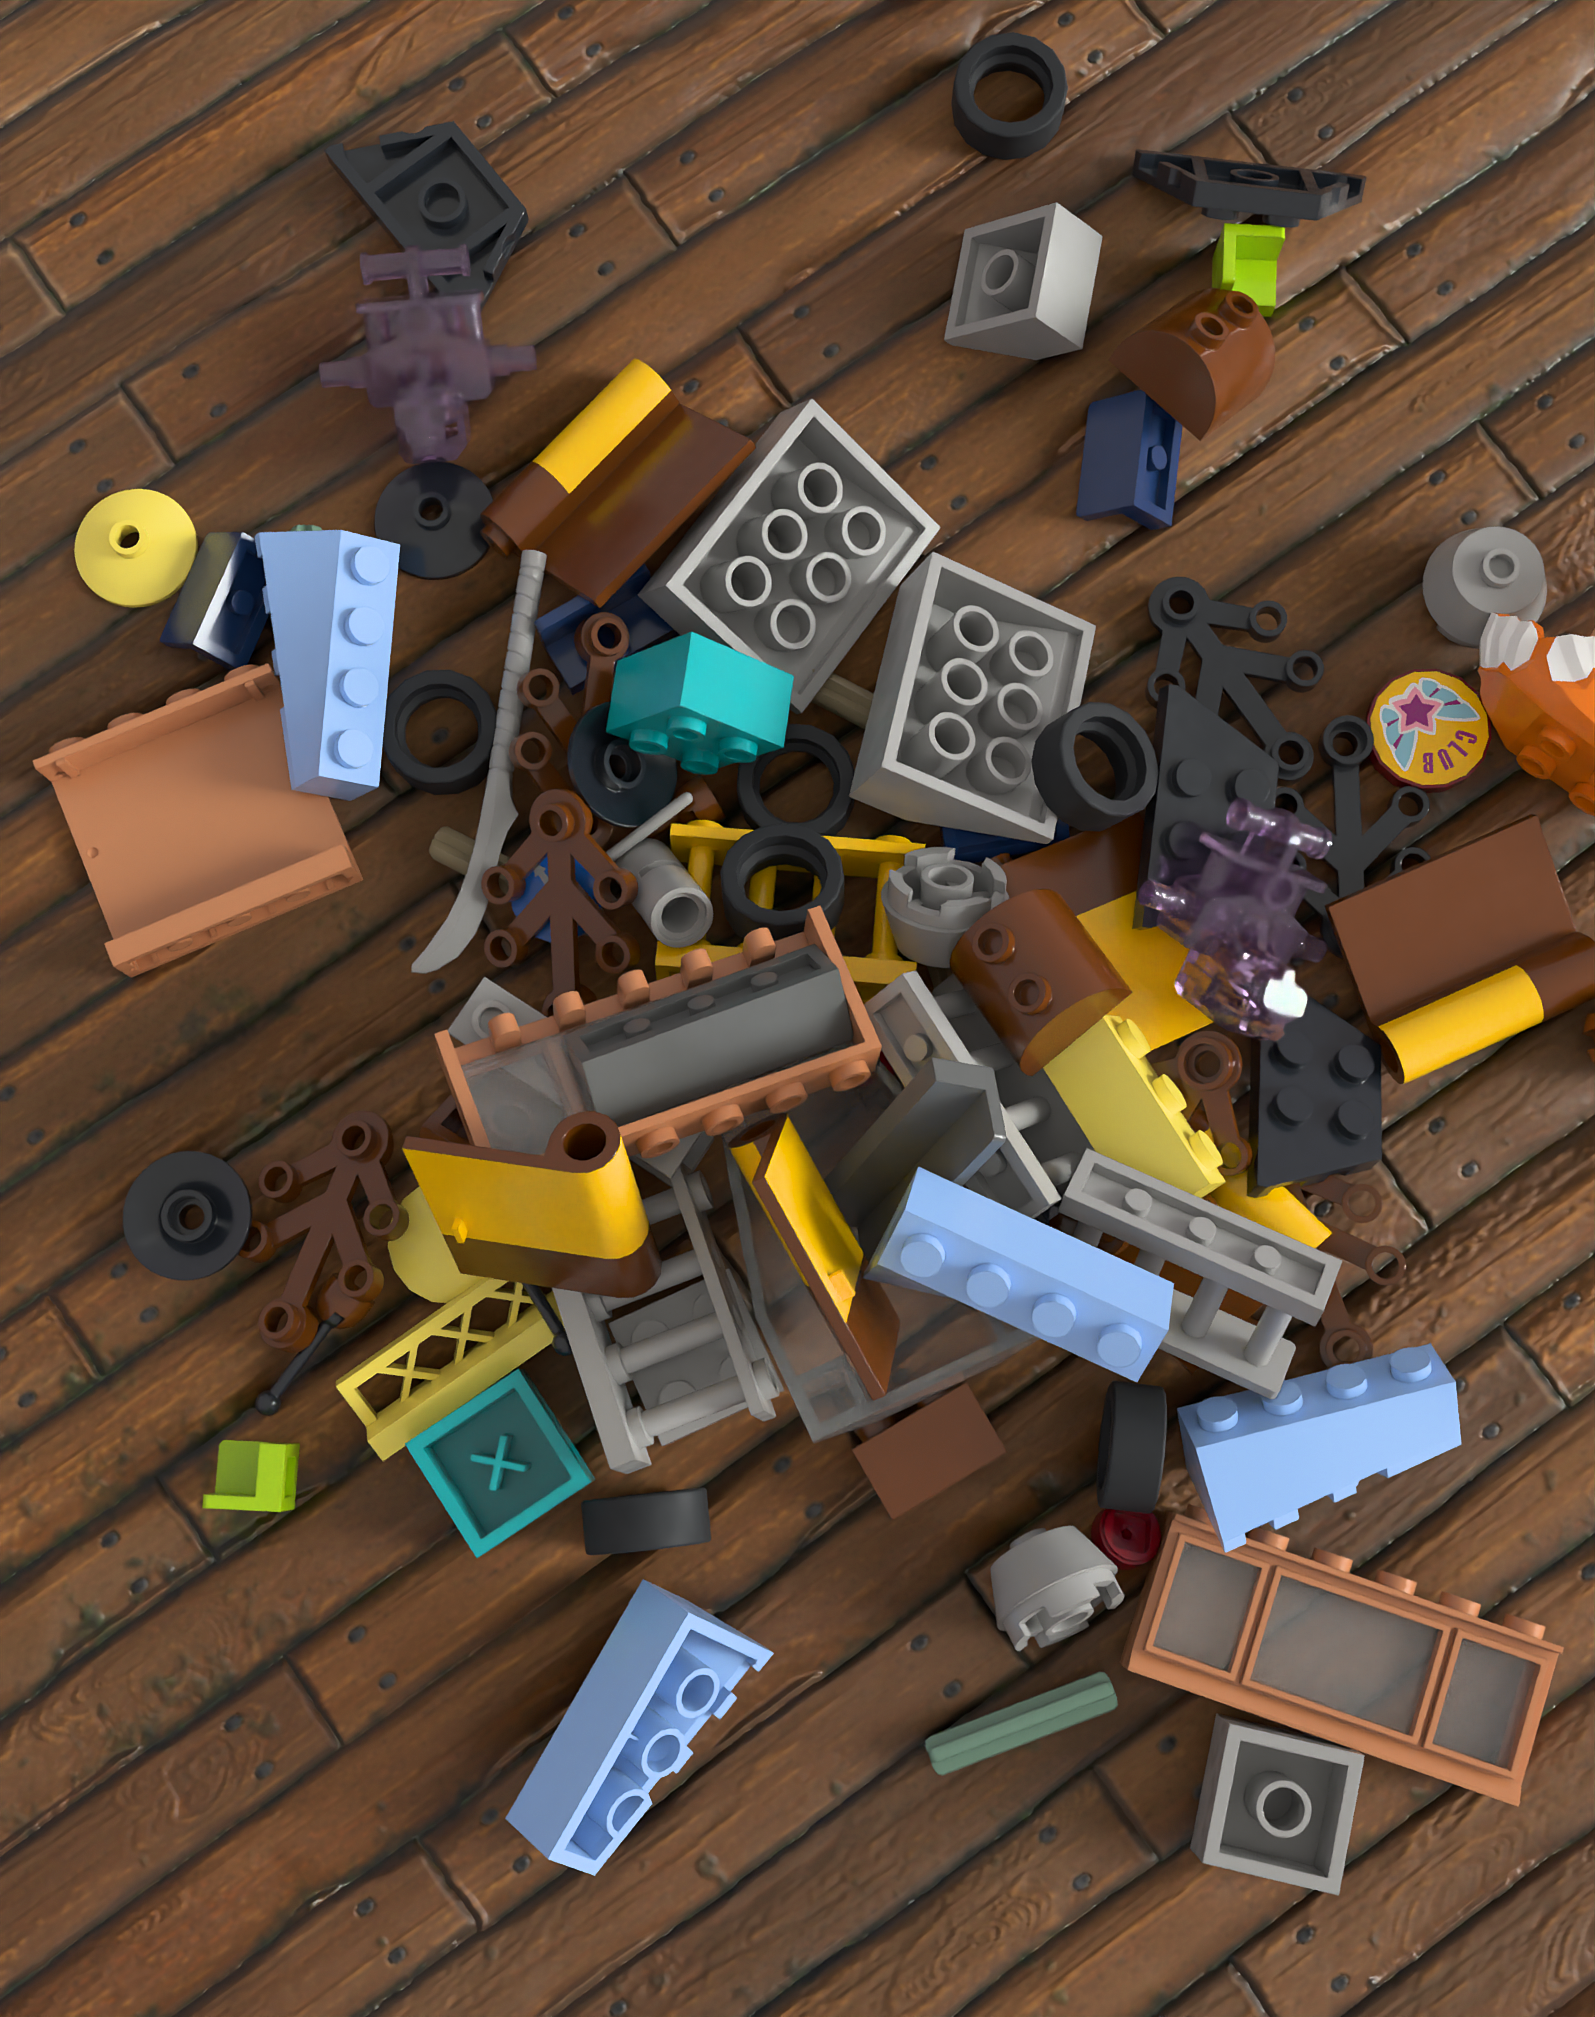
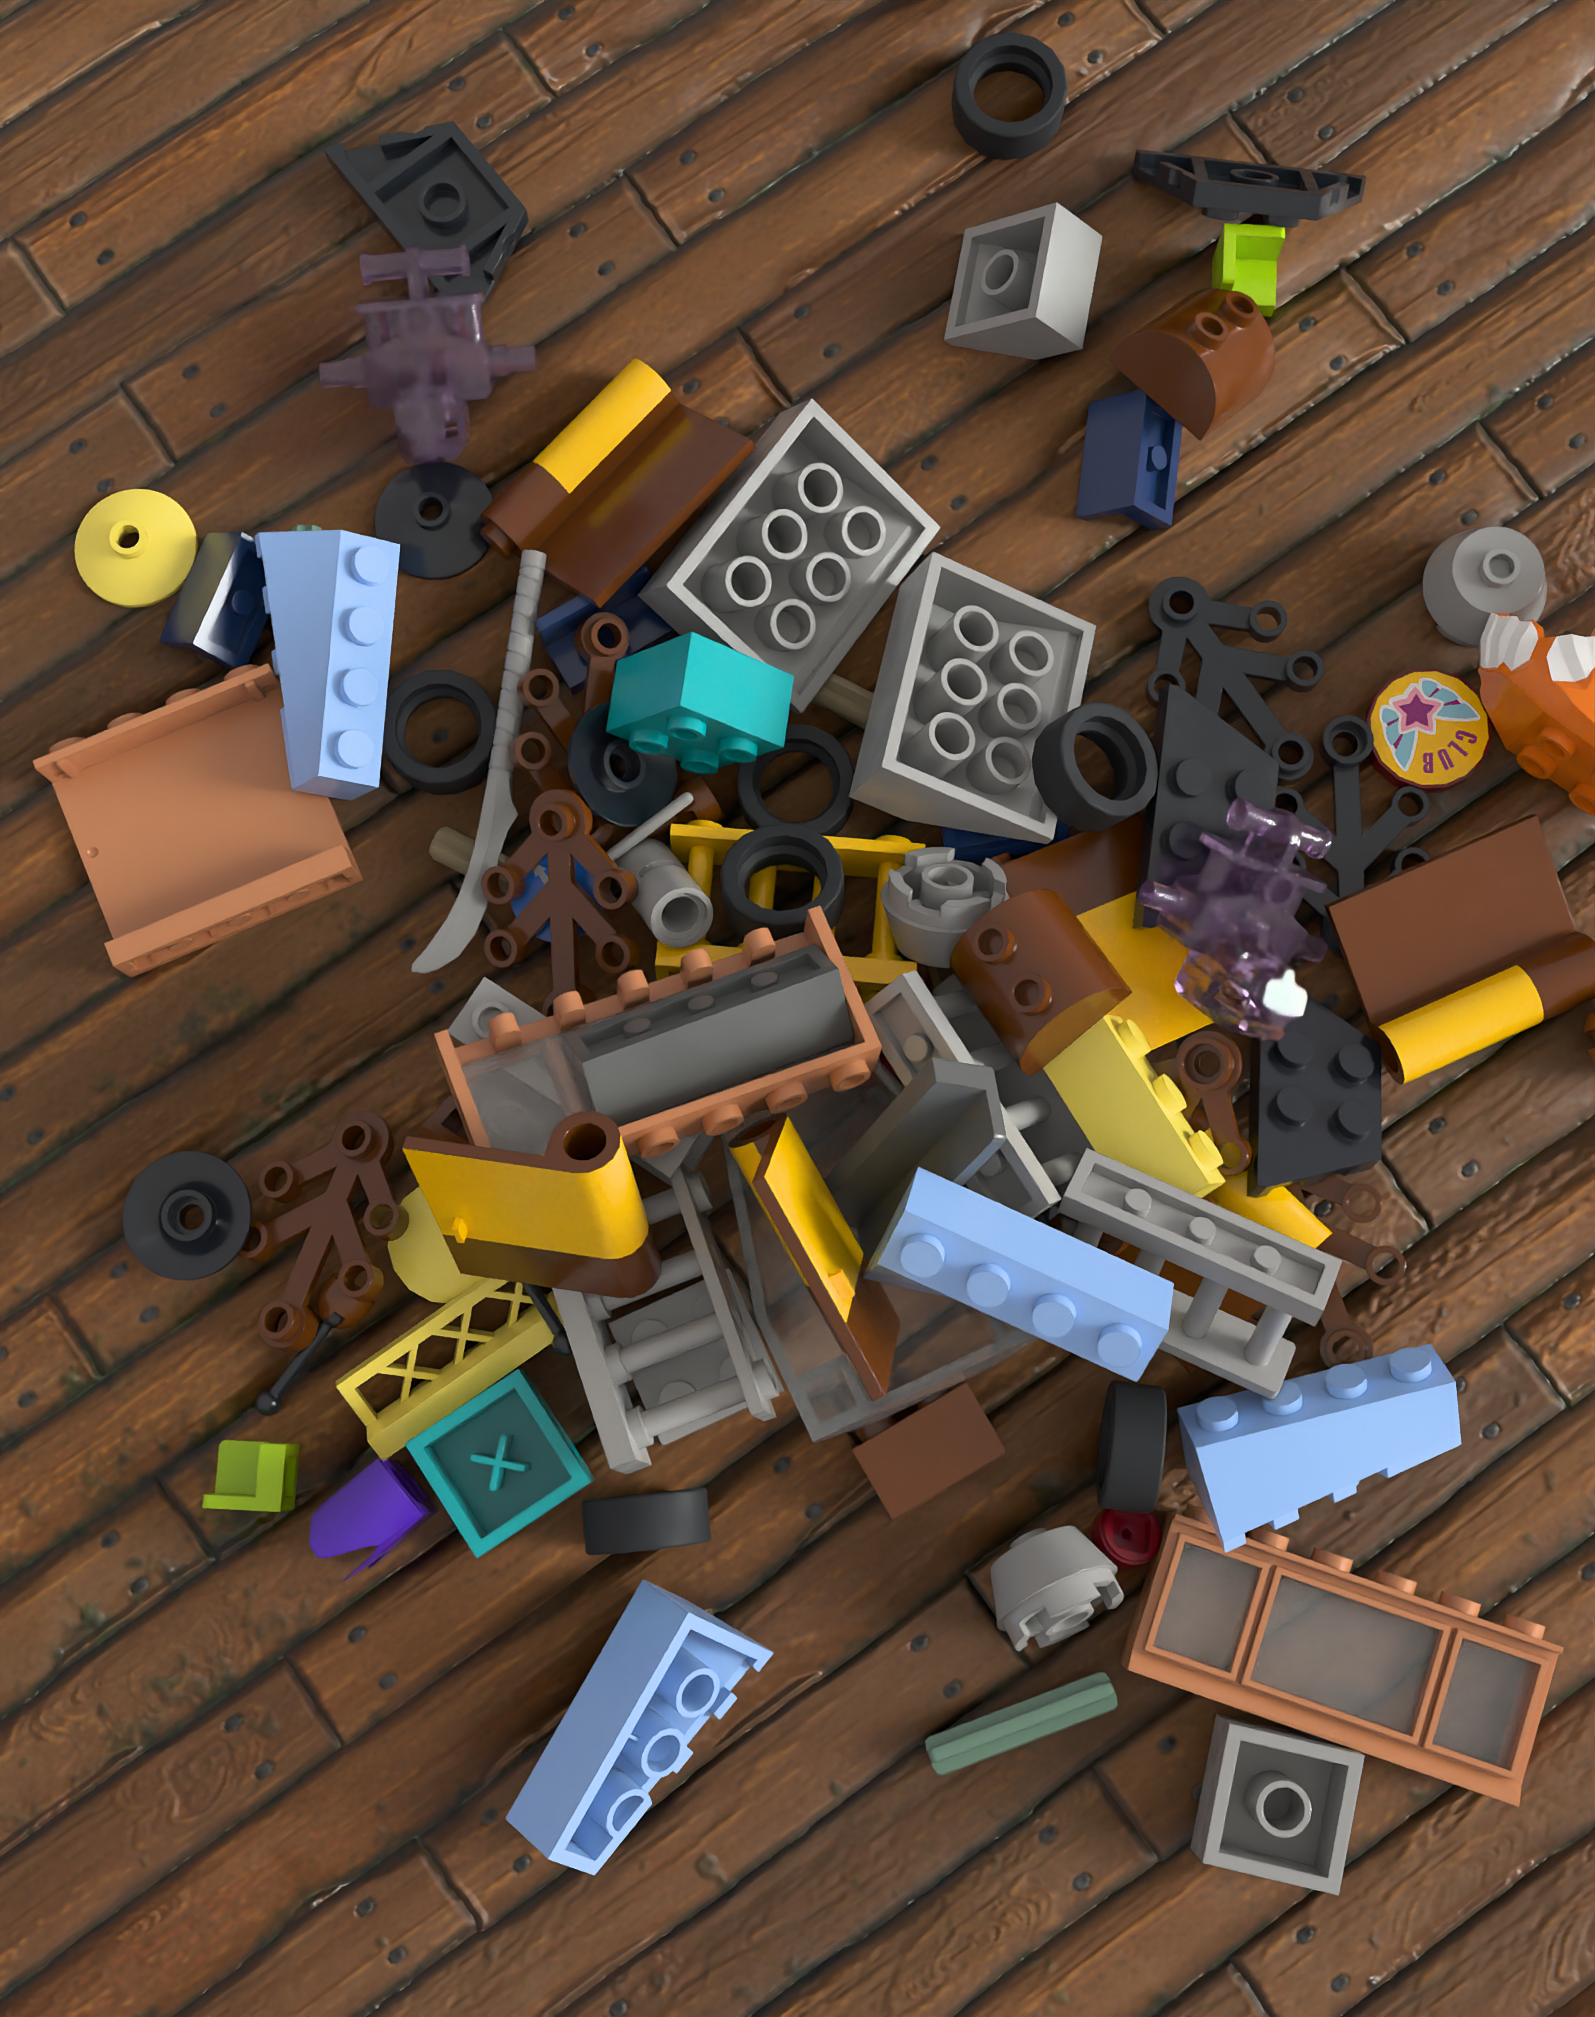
none -> dark purple piece [309,1458,437,1581]

